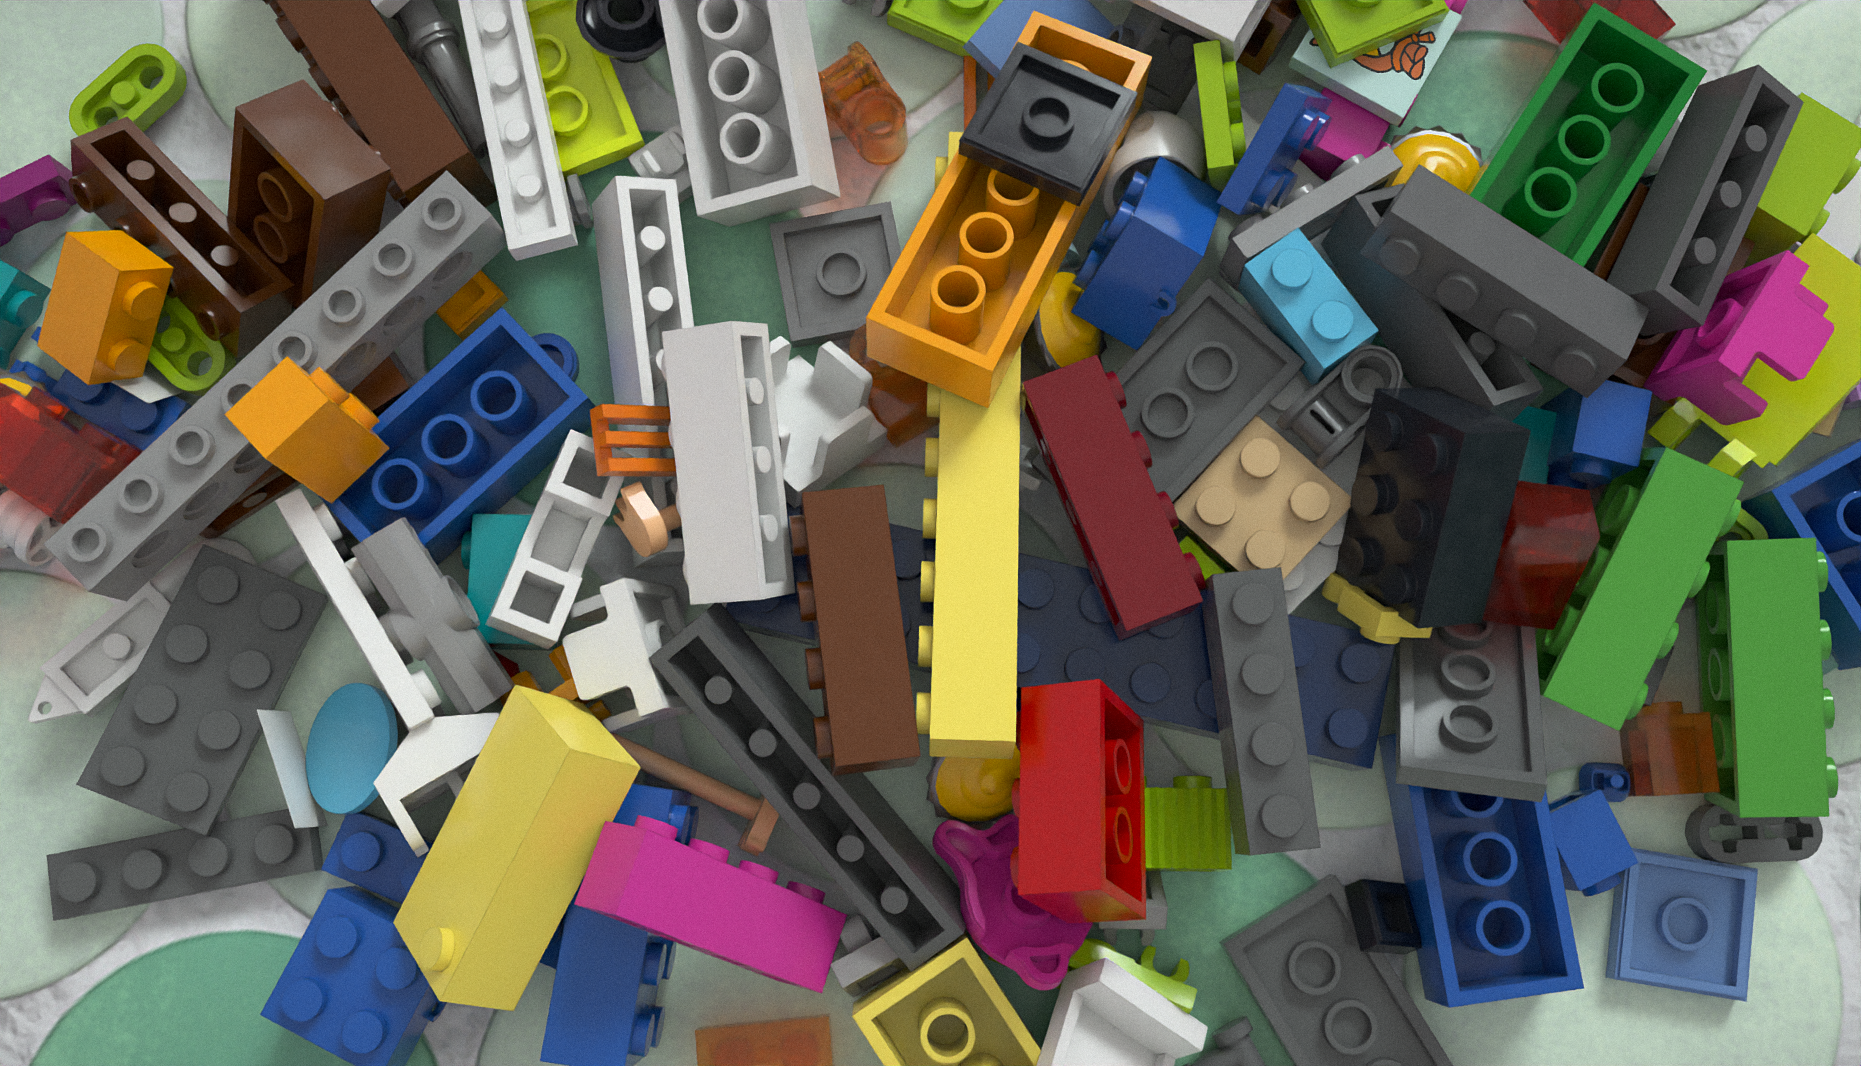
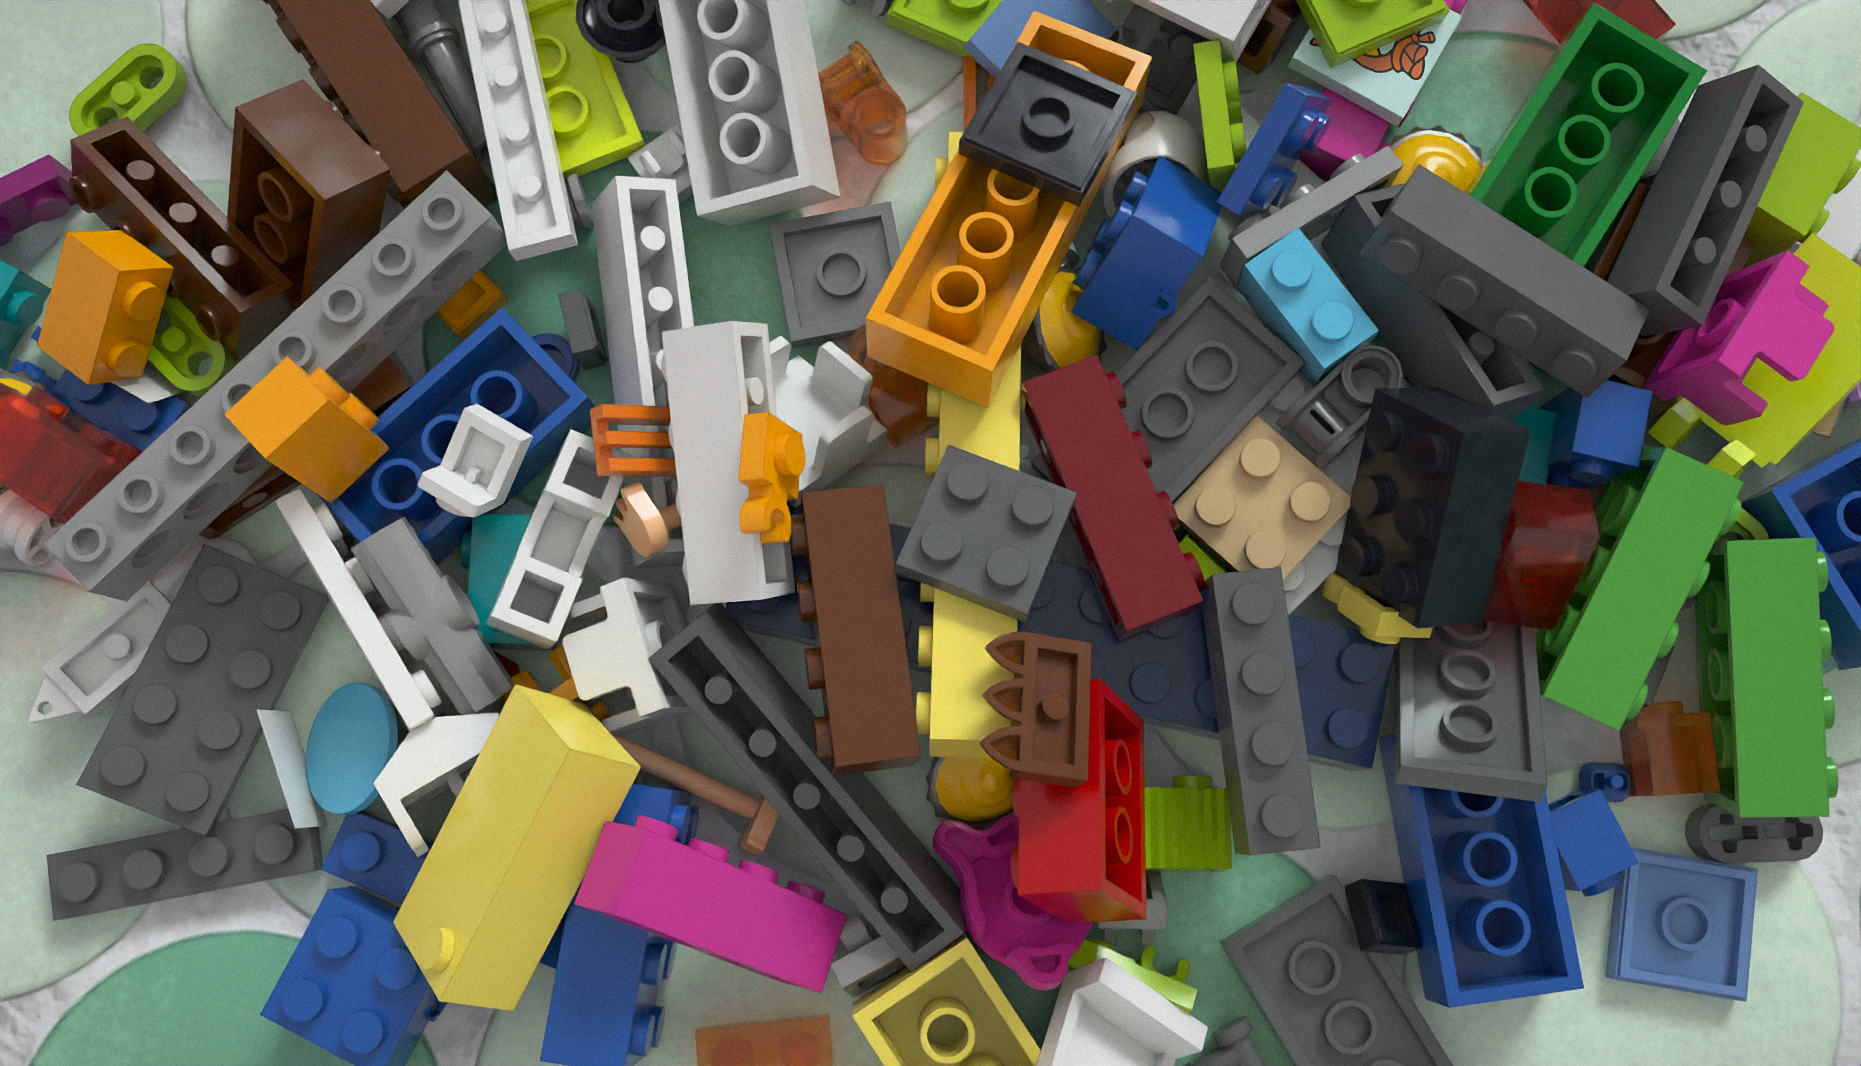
none -> white bracket [417,404,533,517]
none -> dark grey tile [558,289,608,370]
none -> light orange plate [738,412,806,544]
none -> dark grey plate [896,444,1077,623]
none -> reddish brown plate [980,632,1092,788]

